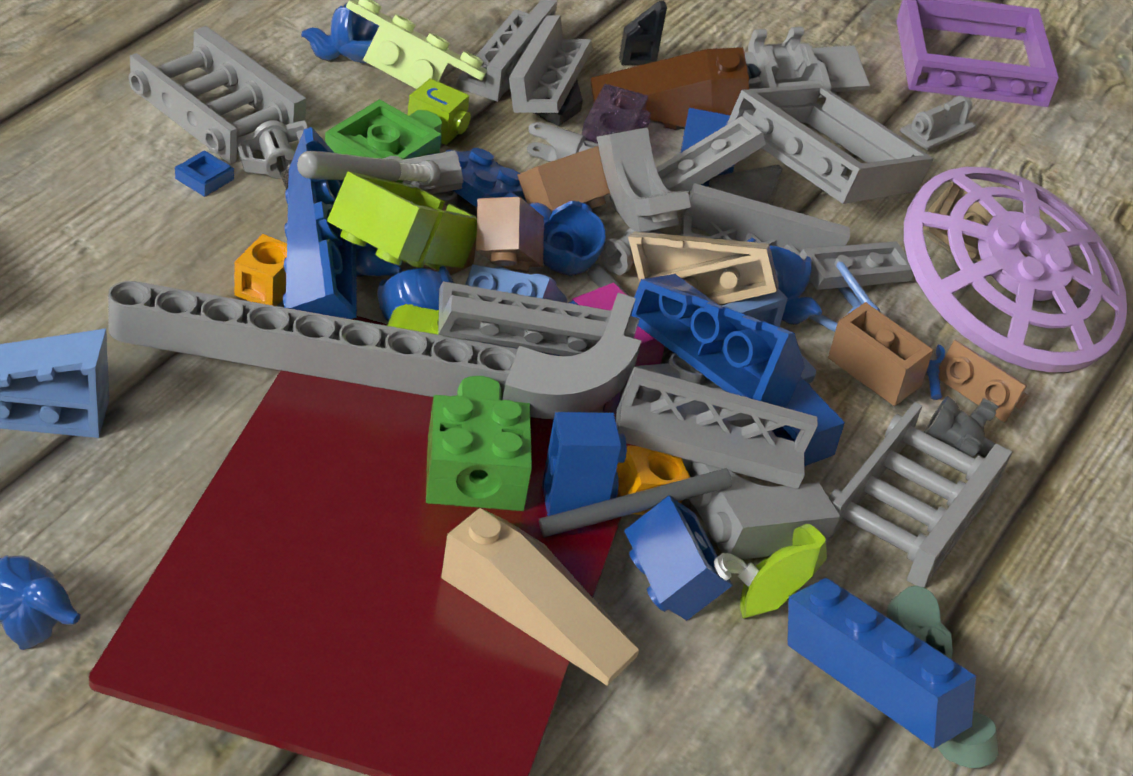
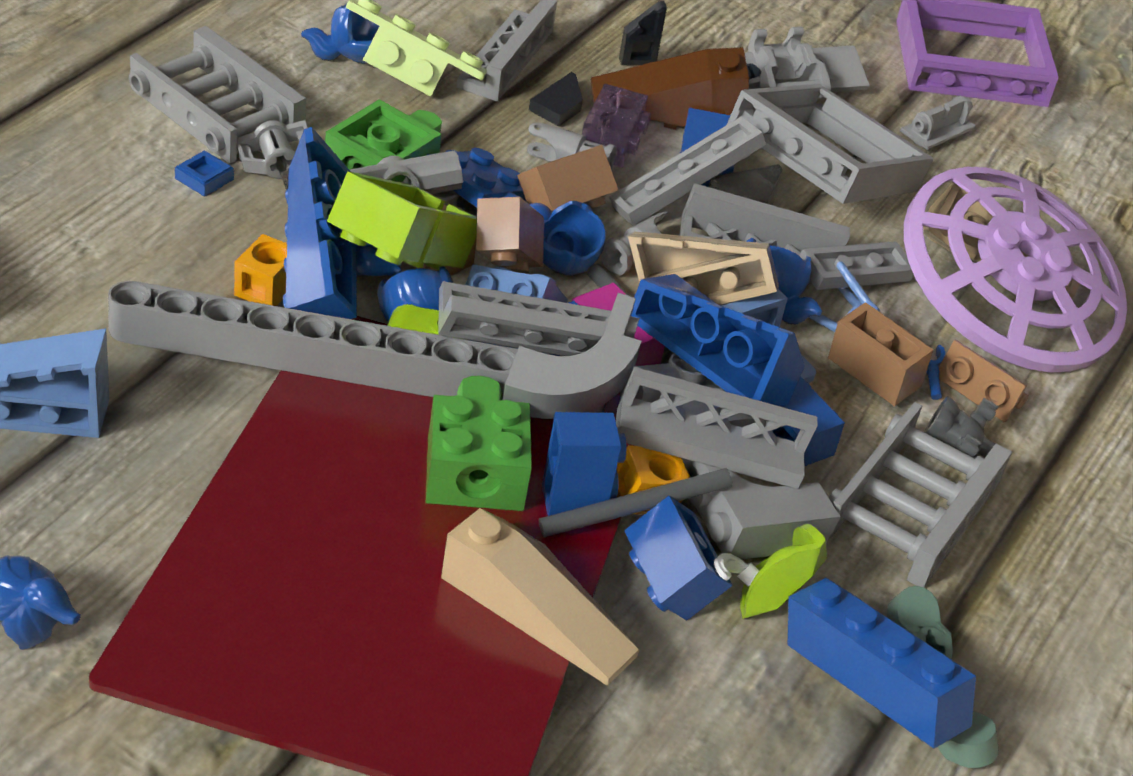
light grey piece [297,151,440,187] -> none
lime brick [407,78,471,145] -> none
light grey fence [509,15,592,113] -> none
light grey arch [597,127,691,232] -> none

